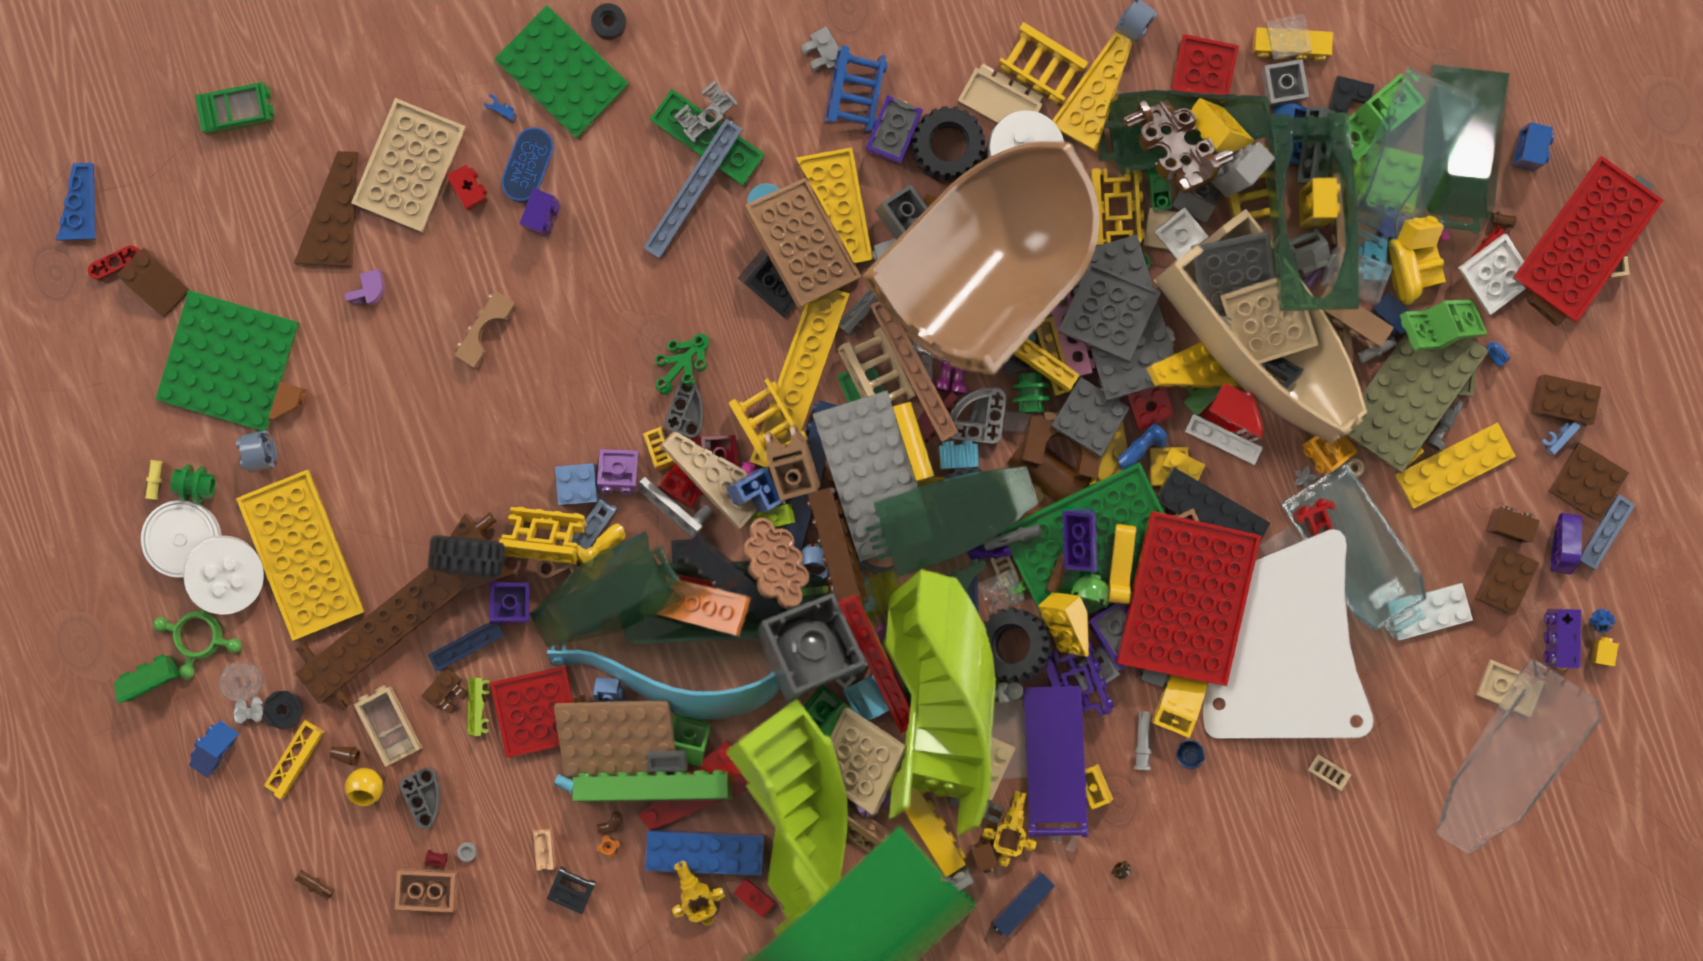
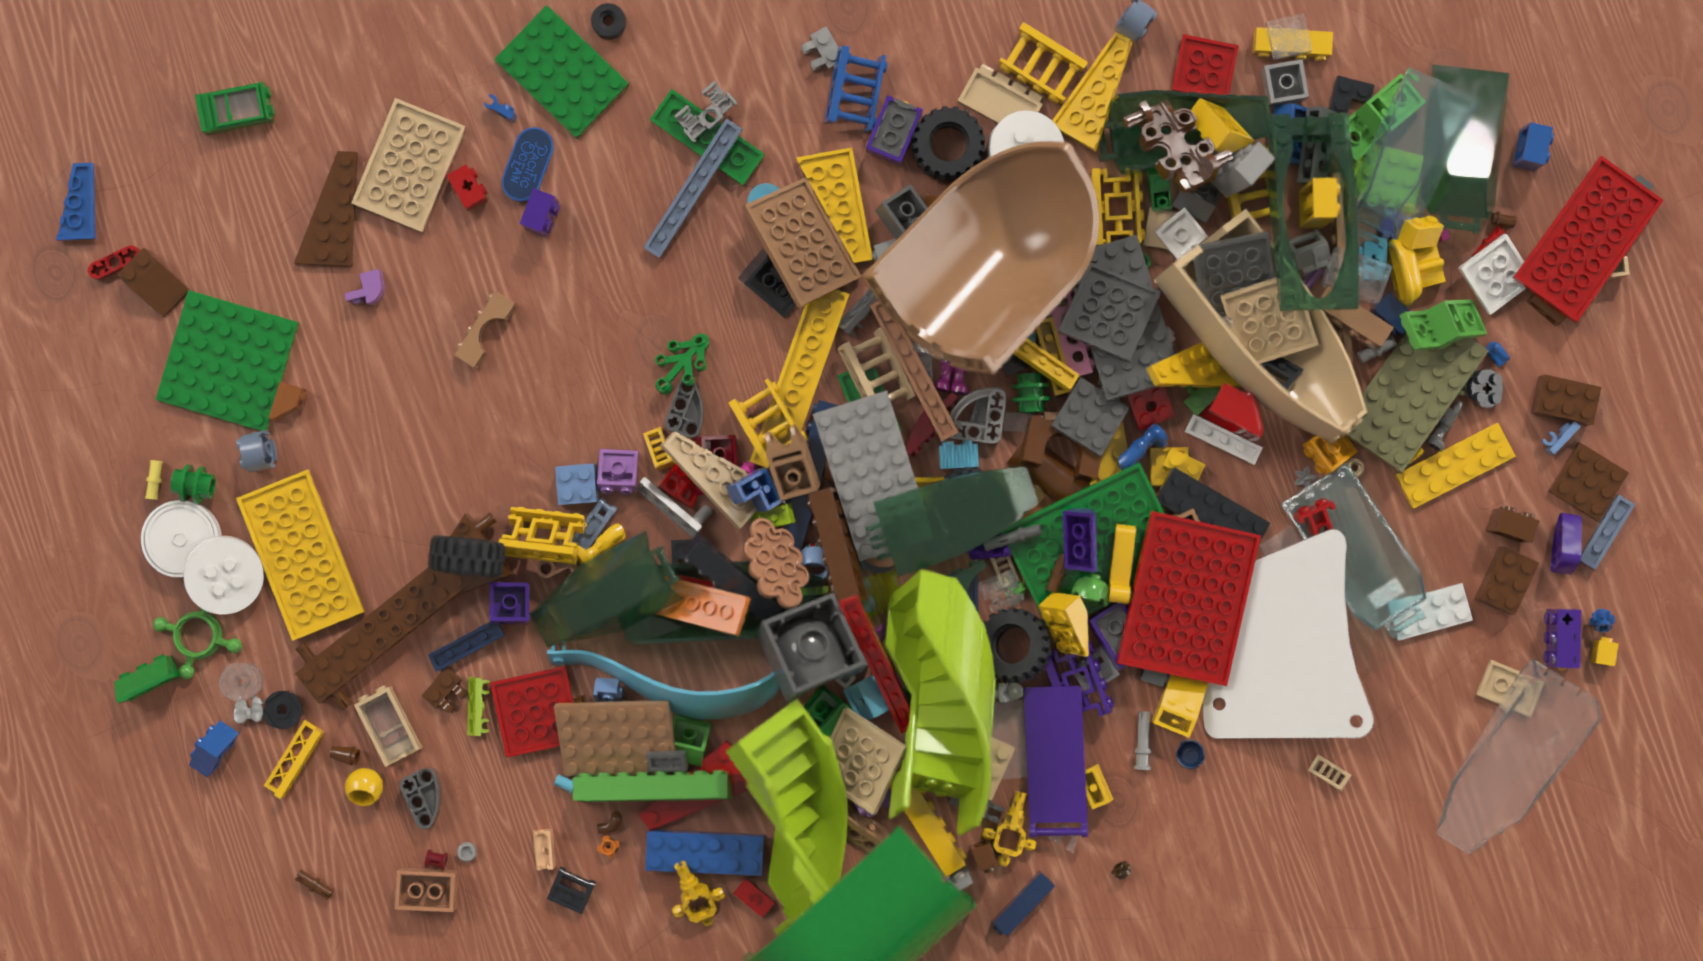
yellow brick [893,402,934,482] -> none
none -> plate [1467,369,1503,408]

